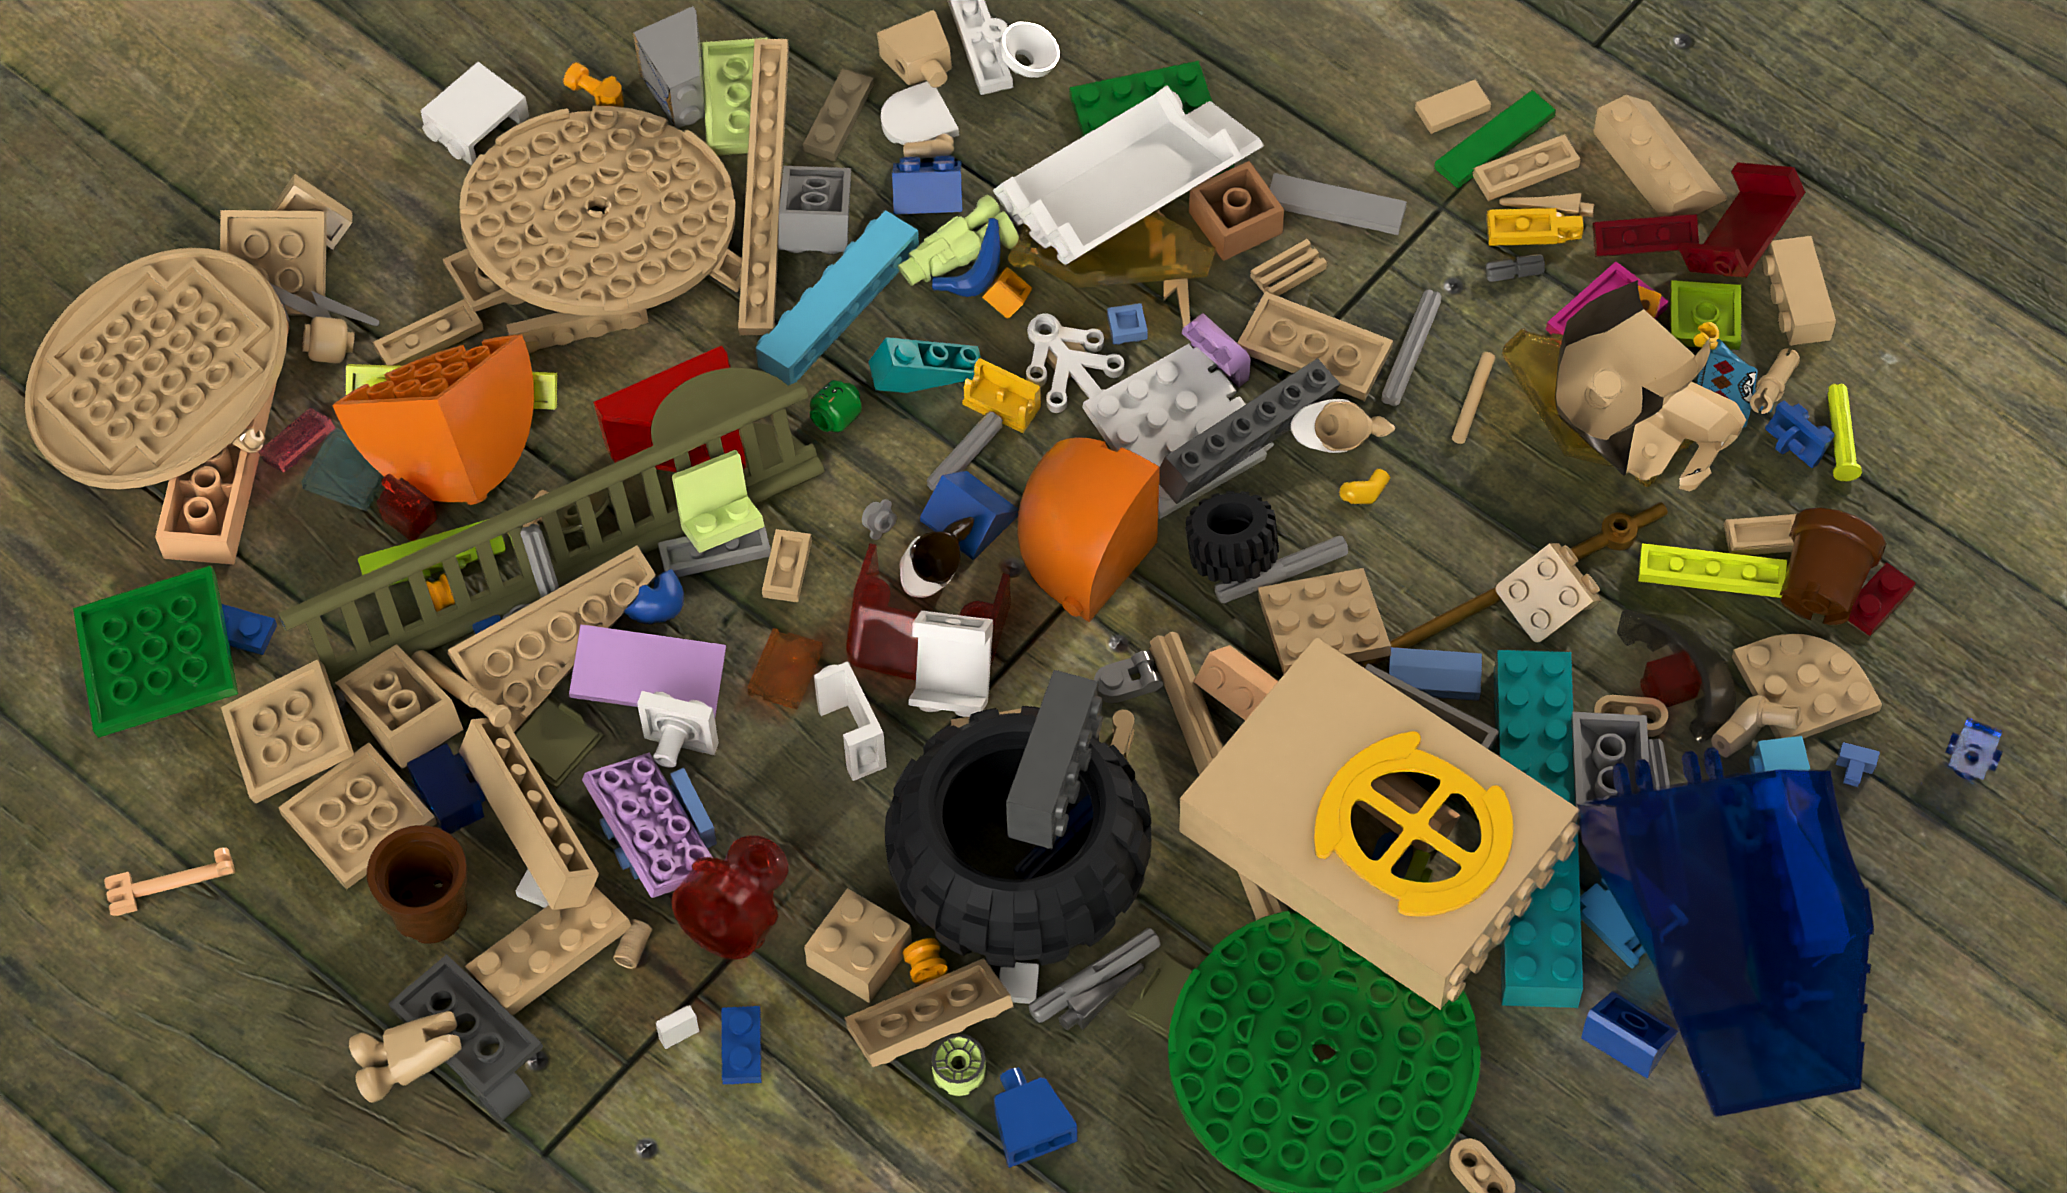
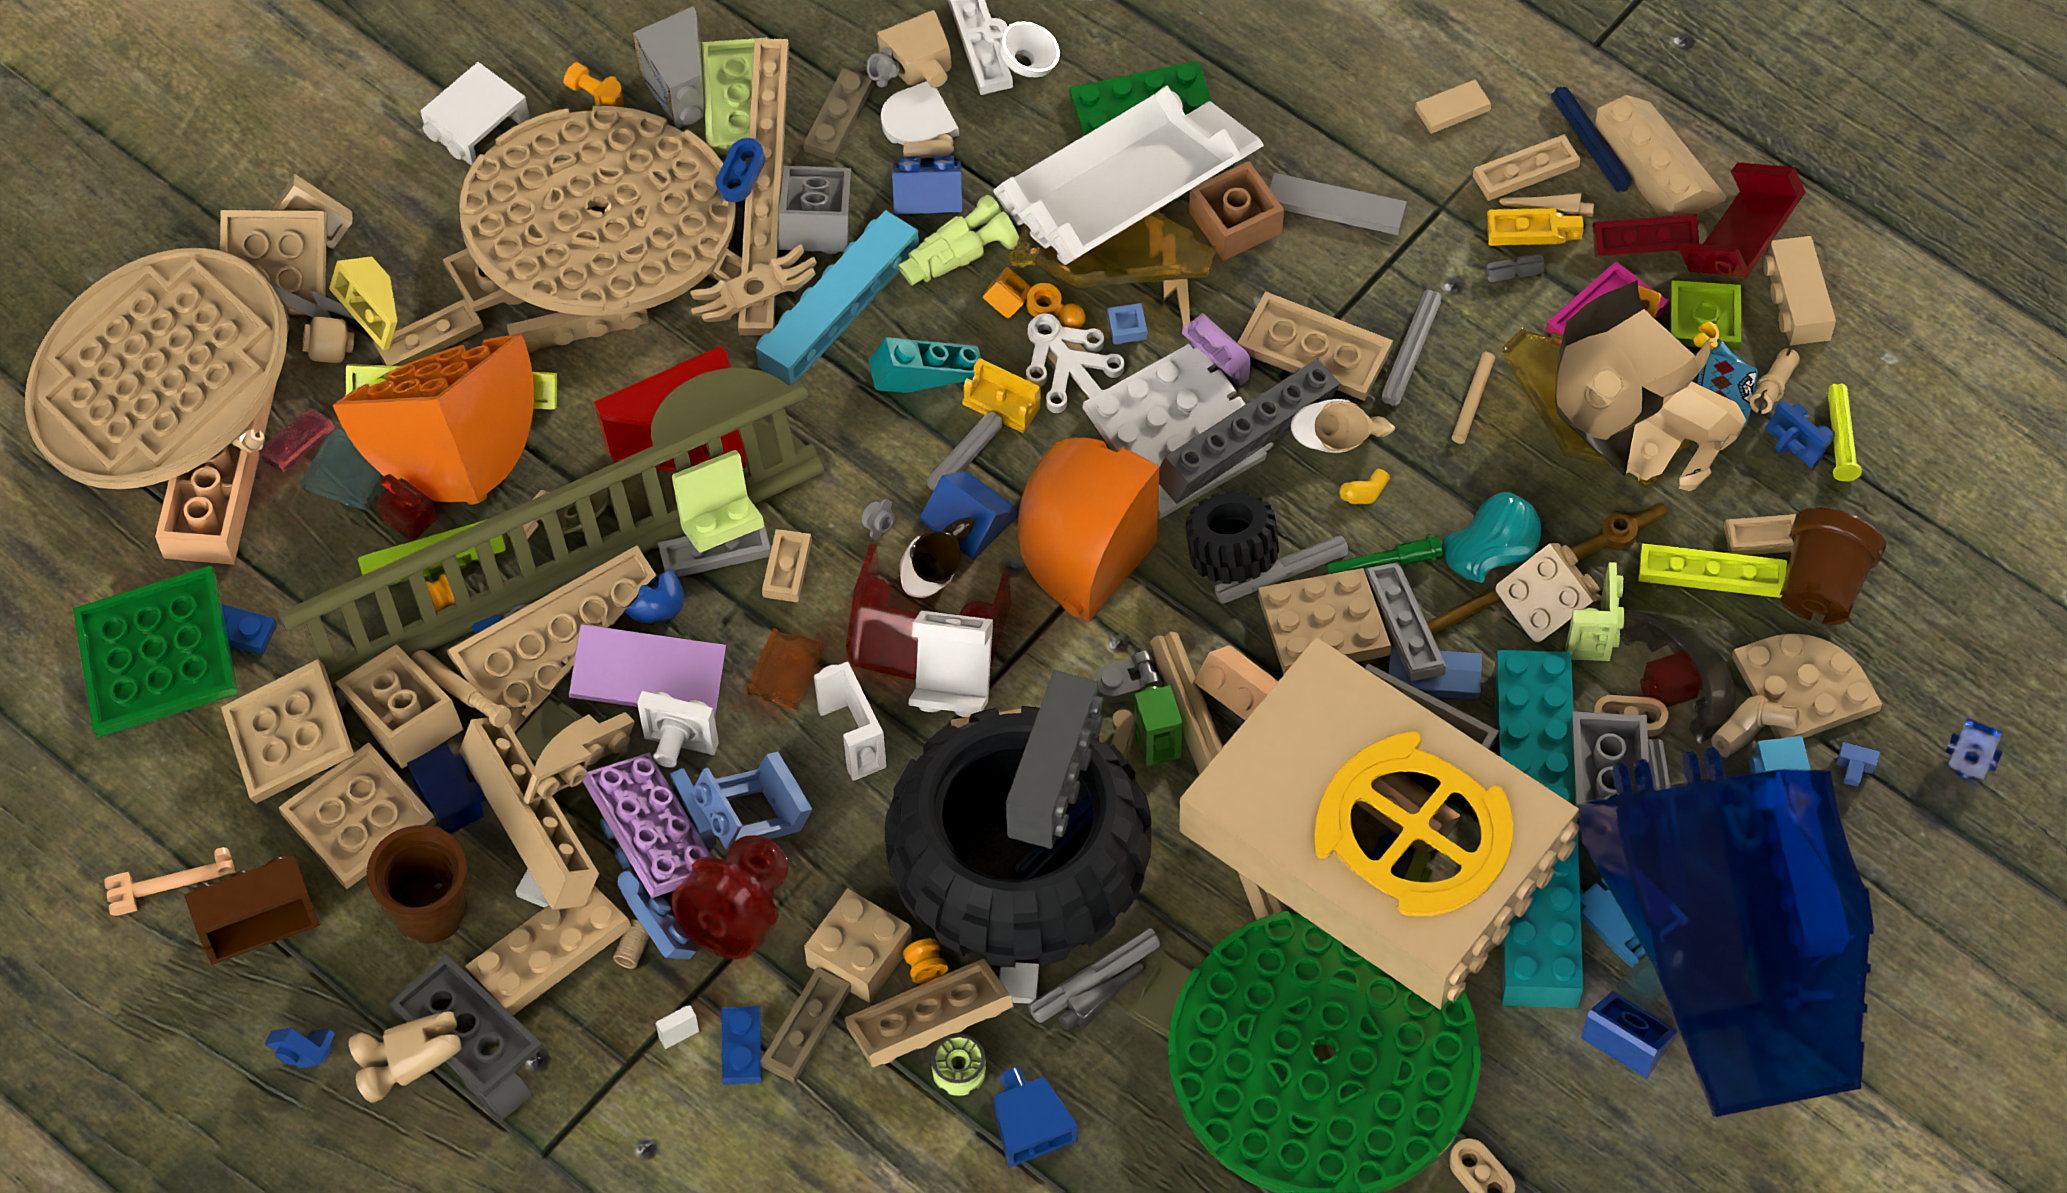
light grey axle [520,524,559,598] -> none
green head [810,380,862,433] -> none
blue piece [932,218,1000,297] -> none
tan tile [1250,239,1327,296] -> none
green tile [1434,90,1556,189] -> none
dark red plate [1848,562,1916,637] -> none
none -> reddish brown piece [184,855,320,965]
none -> blue bracket [265,1028,335,1068]
none -> light yellow slope [329,256,398,350]
none -> tan slope [523,712,635,805]
none -> medium blue hinge [617,870,698,960]
none -> tan piece [690,244,817,322]
none -> medium blue panel [692,752,813,850]
none -> blue plate [716,138,765,202]
none -> dark tan plate [760,967,851,1083]
none -> light grey plate [867,47,898,87]
none -> light orange plate [1026,283,1086,329]
none -> bright green brick [1134,685,1183,767]
none -> green pin [1326,534,1443,574]
none -> light grey tile [1365,562,1446,682]
none -> teal piece [1442,492,1541,583]
none -> dark blue axle [1551,87,1633,192]
none -> yellowish green bracket [1565,562,1624,661]

